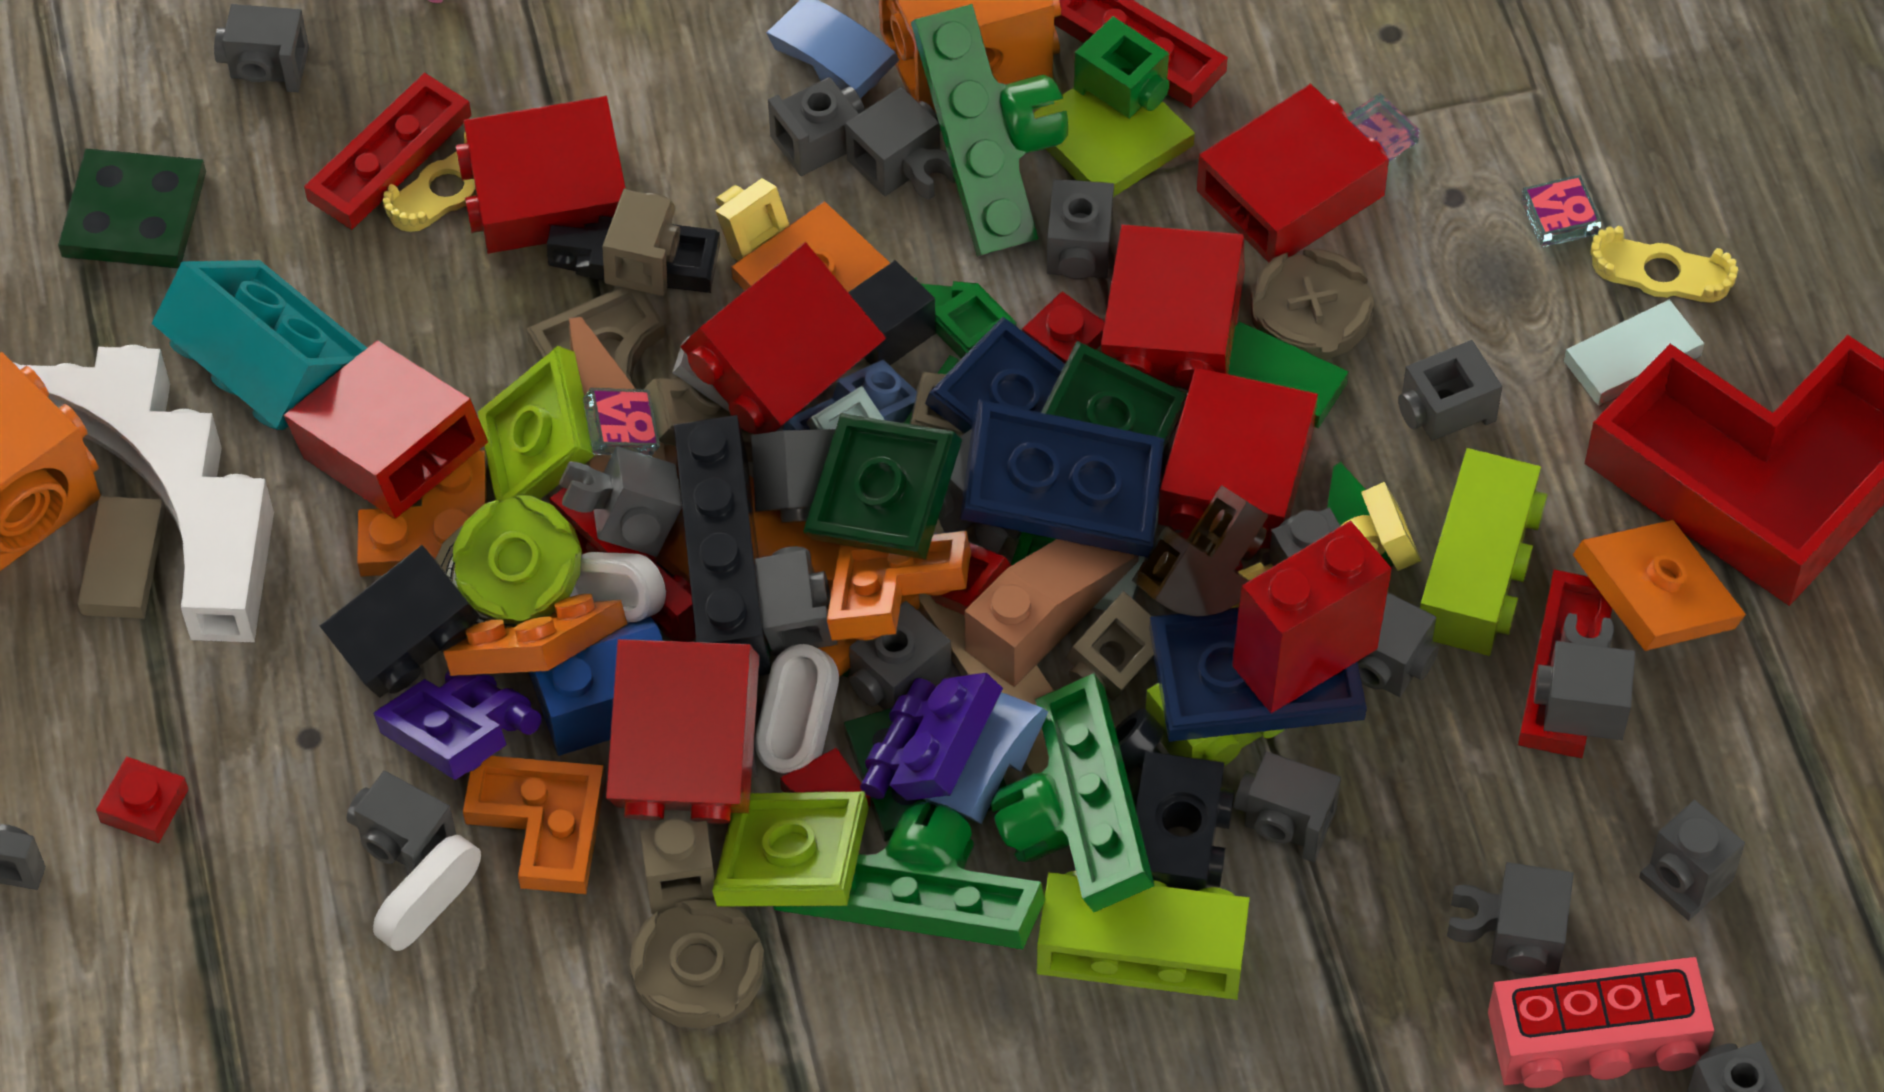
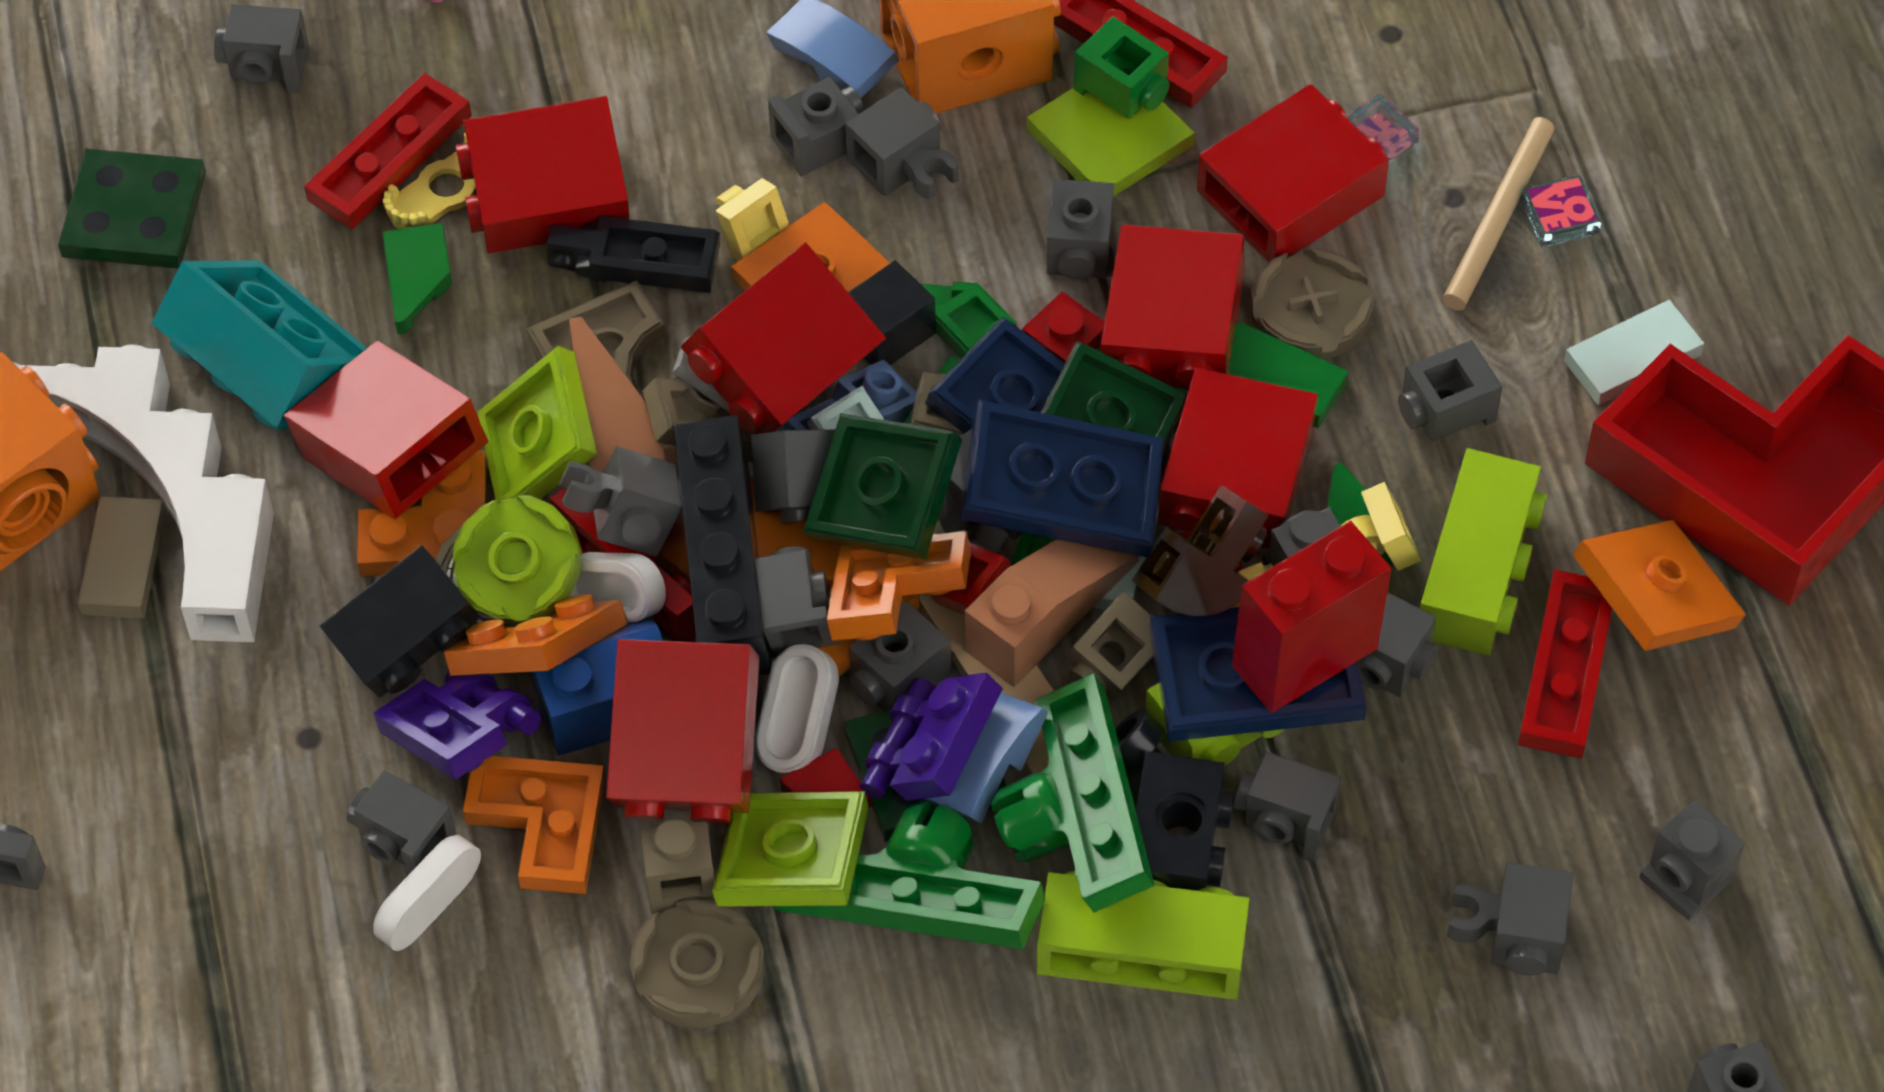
red plate [96,756,189,843] -> none
tile [583,388,660,456] -> none
dark tan brick [602,189,680,296] -> none
green plate [911,4,1068,257] -> none
coral brick [1488,957,1714,1088] -> none
dark grey brick [1534,613,1635,740] -> none
light yellow piece [1590,226,1738,303] -> none
none -> green tile [382,223,452,335]
none -> tan bar [1442,117,1555,311]

